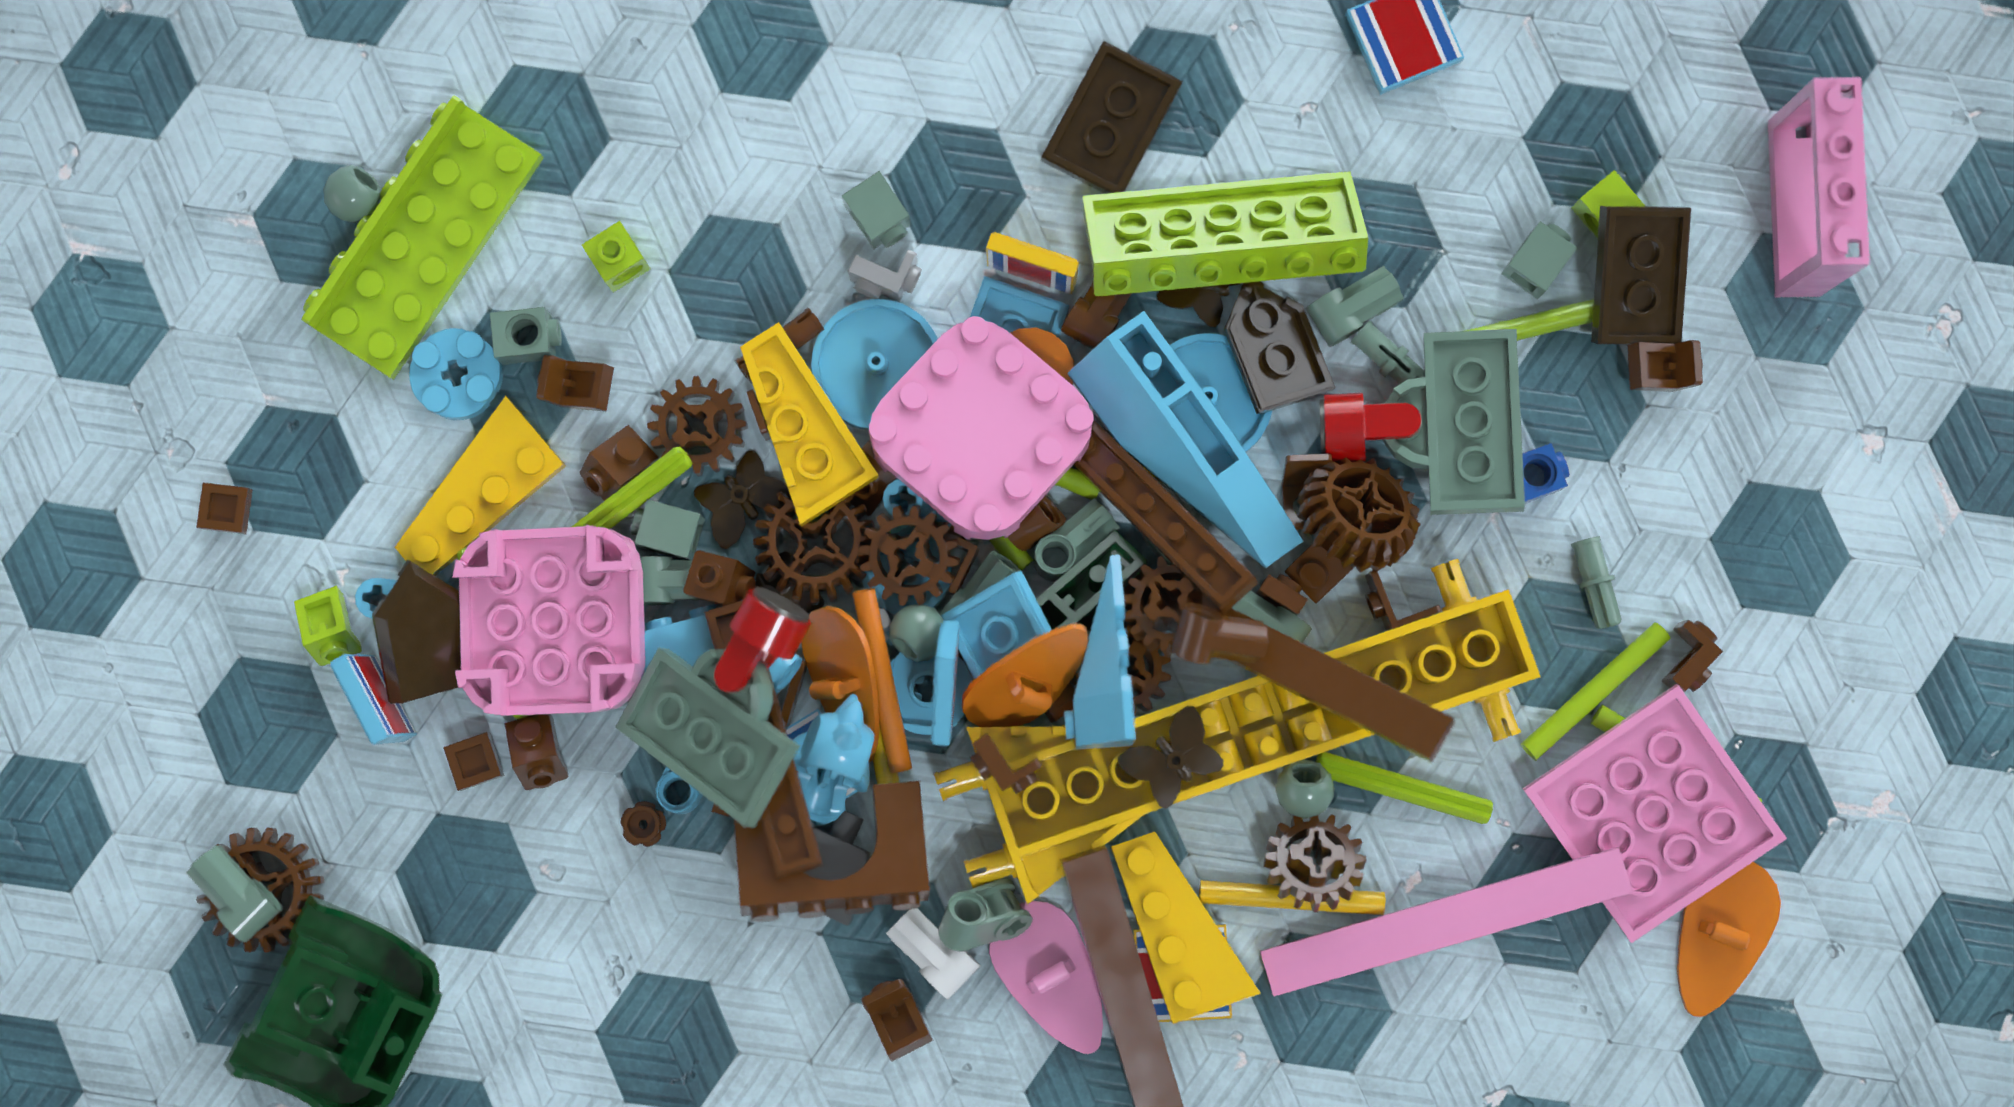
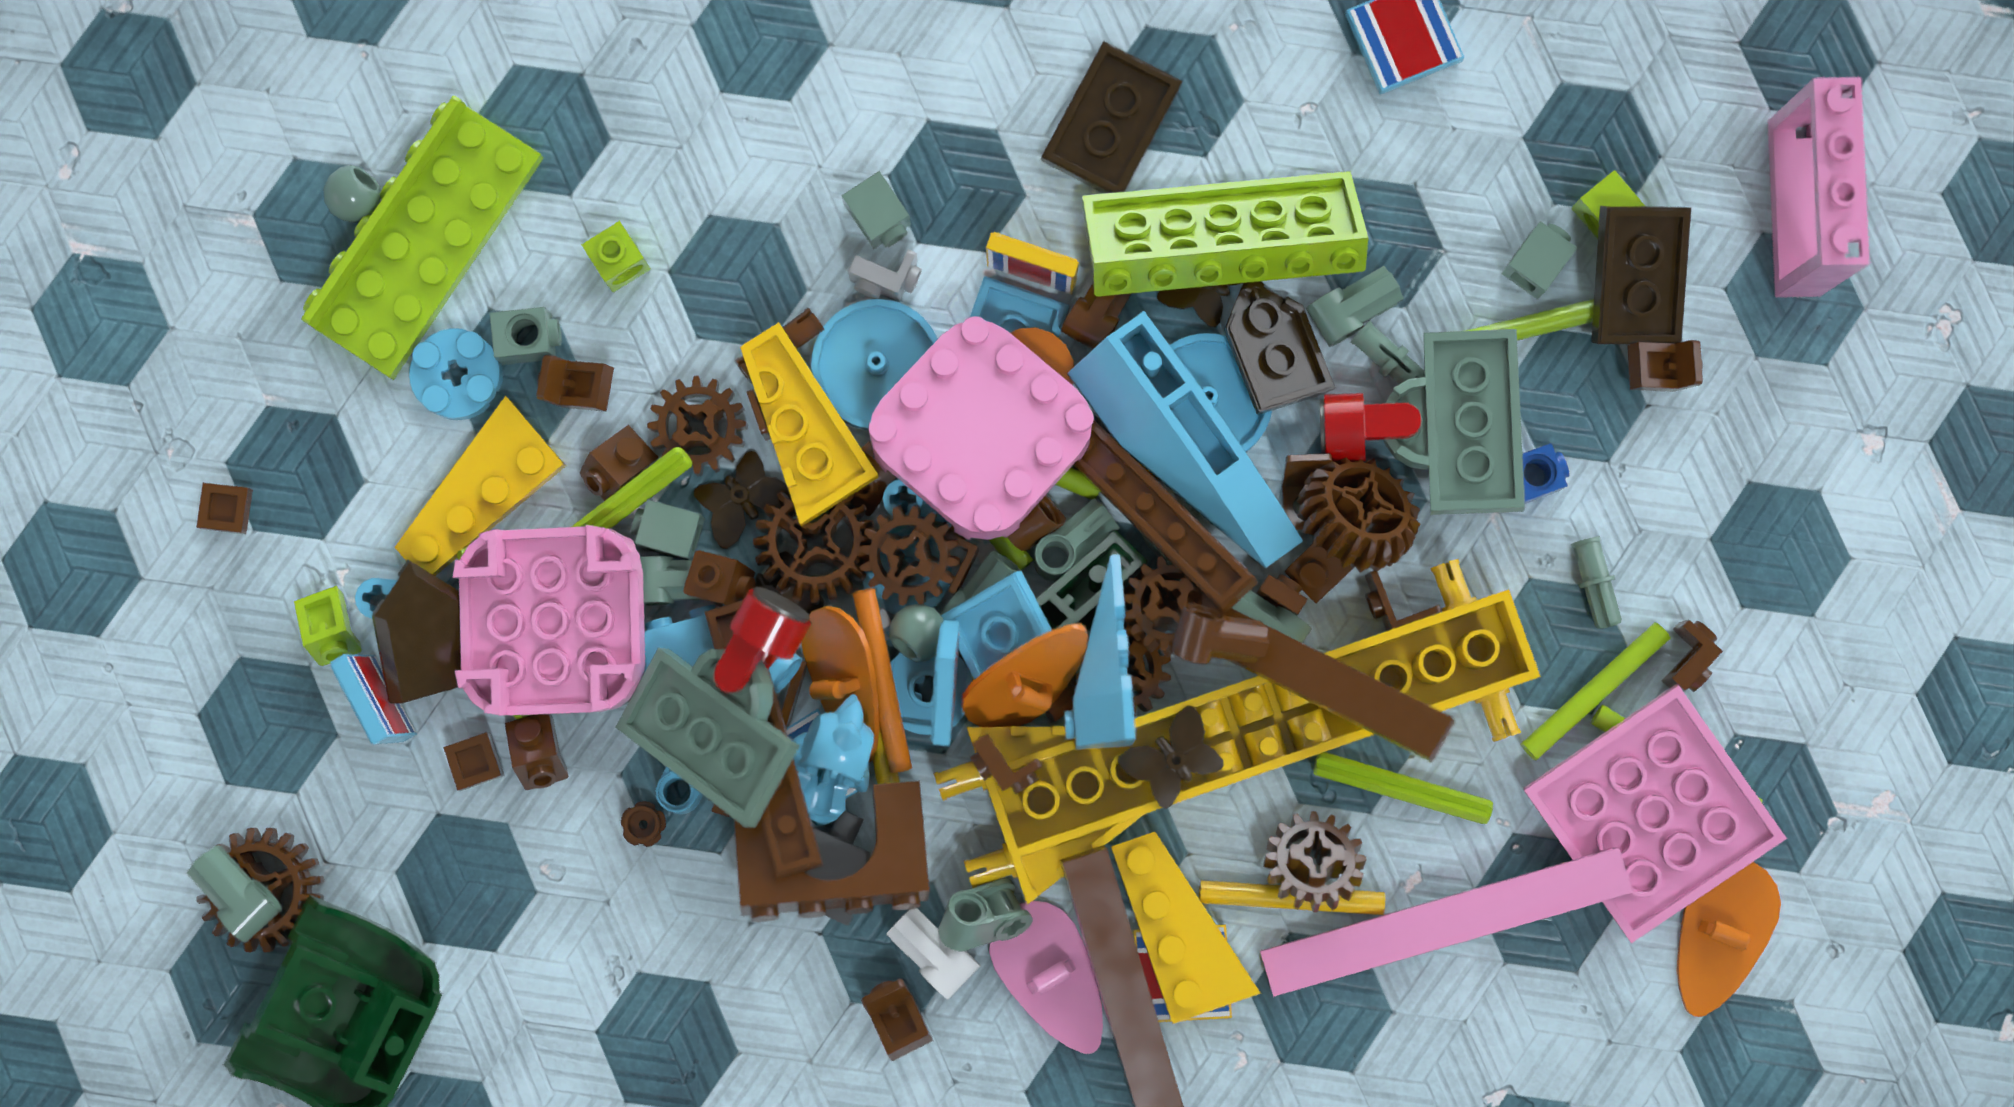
sand green piece [1275,760,1335,819] -> none

